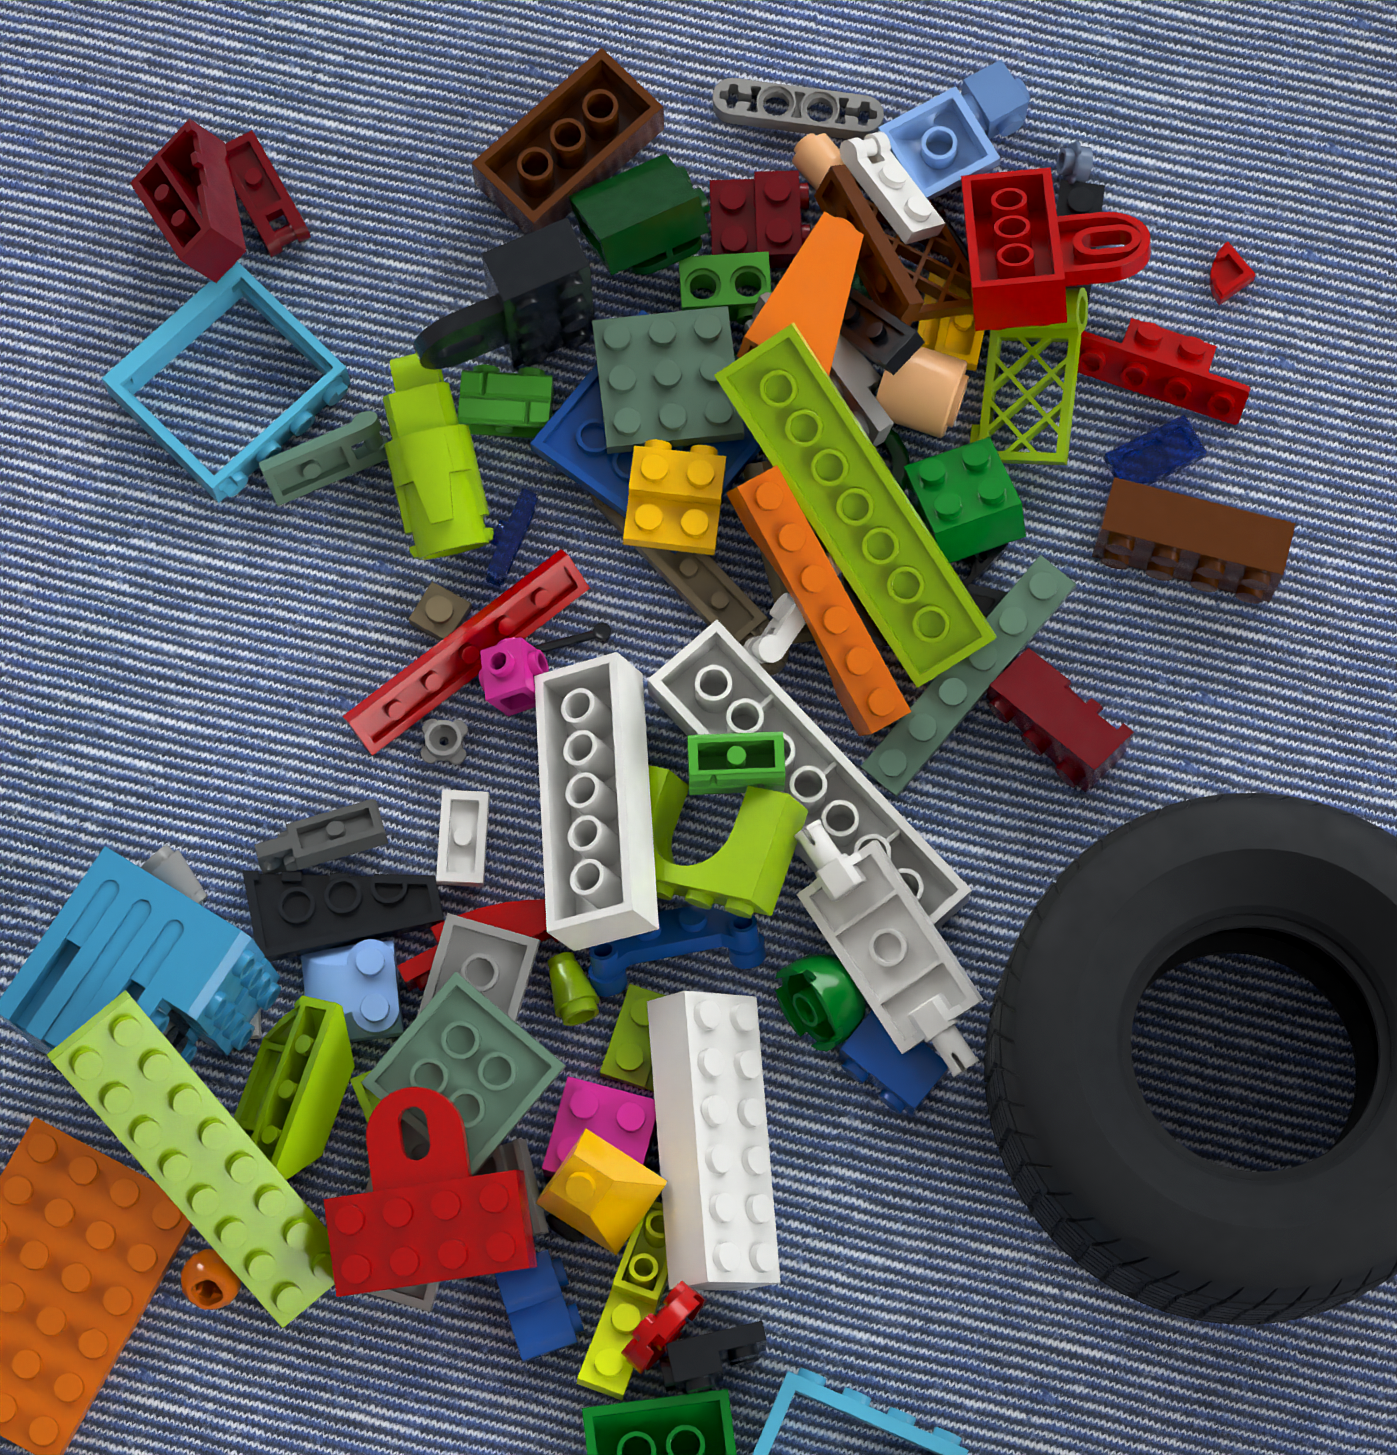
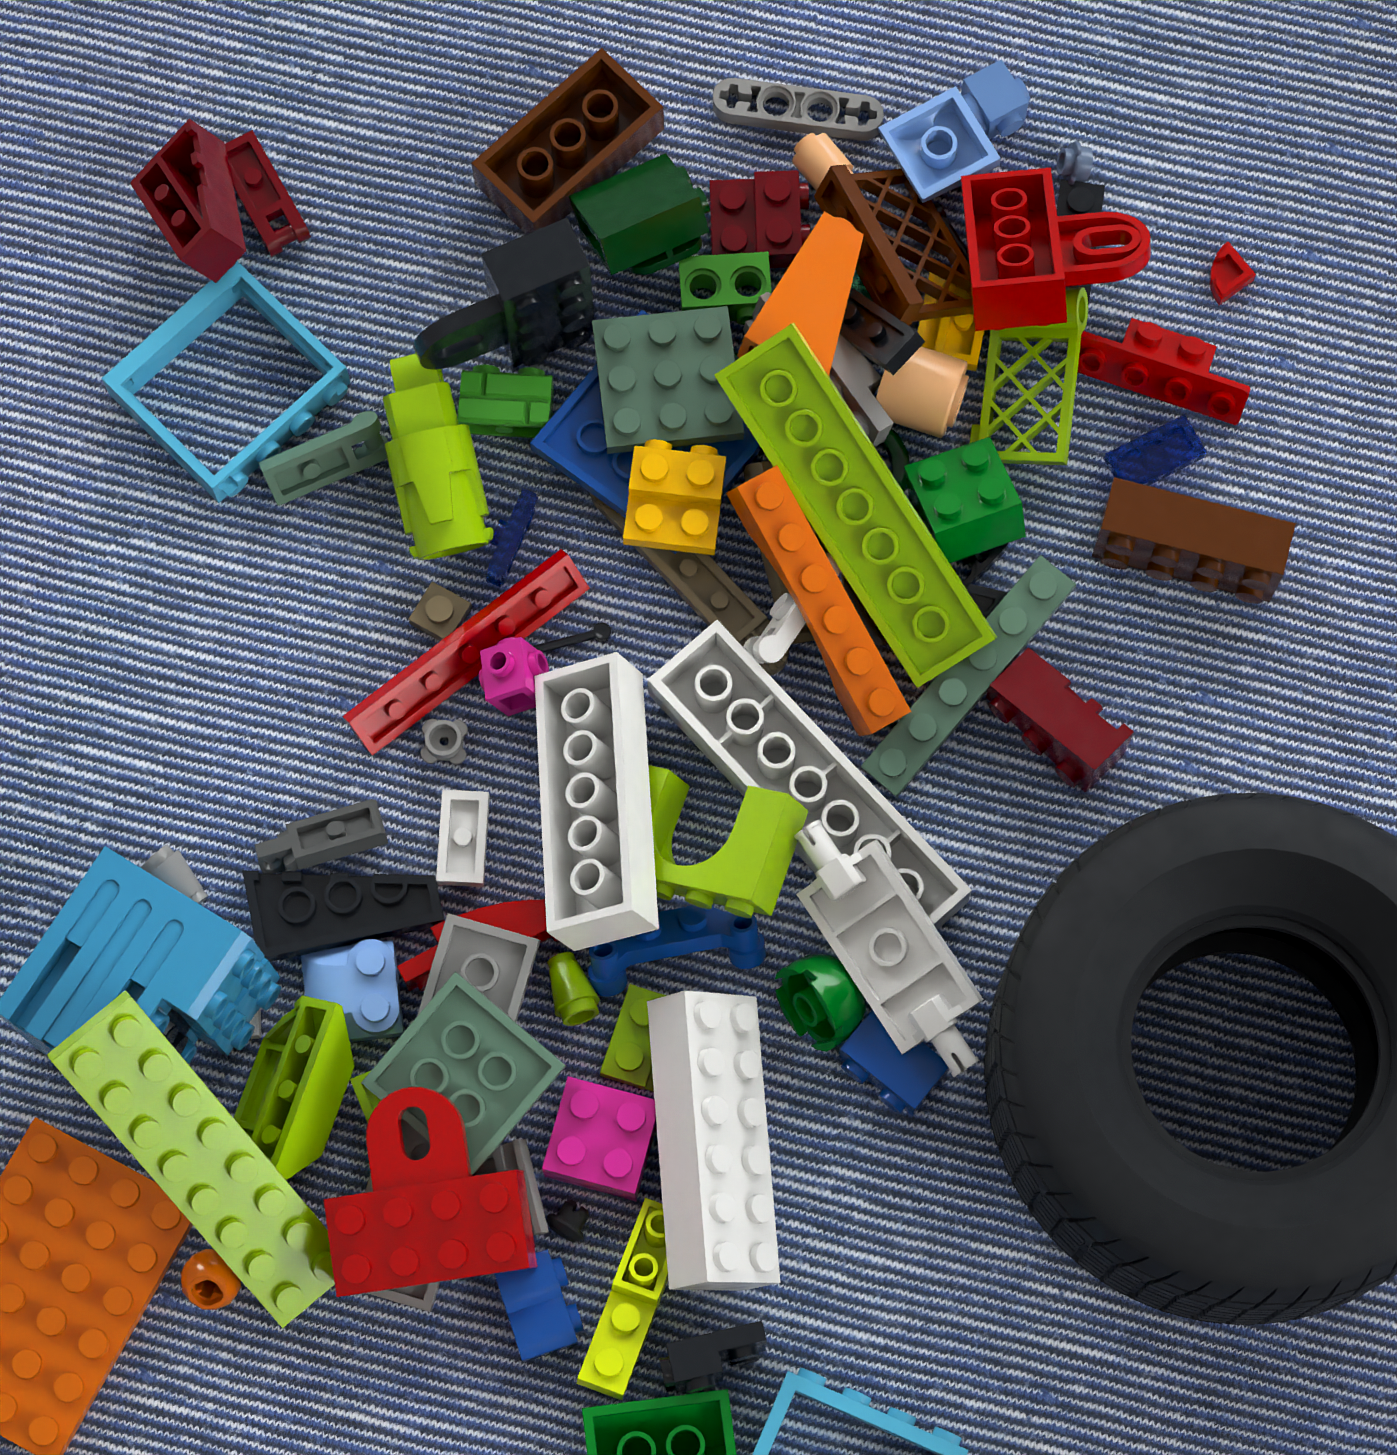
yellow slope [535,1129,667,1255] -> none
red plate [621,1281,706,1374] -> none
bright green brick [687,731,785,795] -> none
white plate [840,131,946,245] -> none

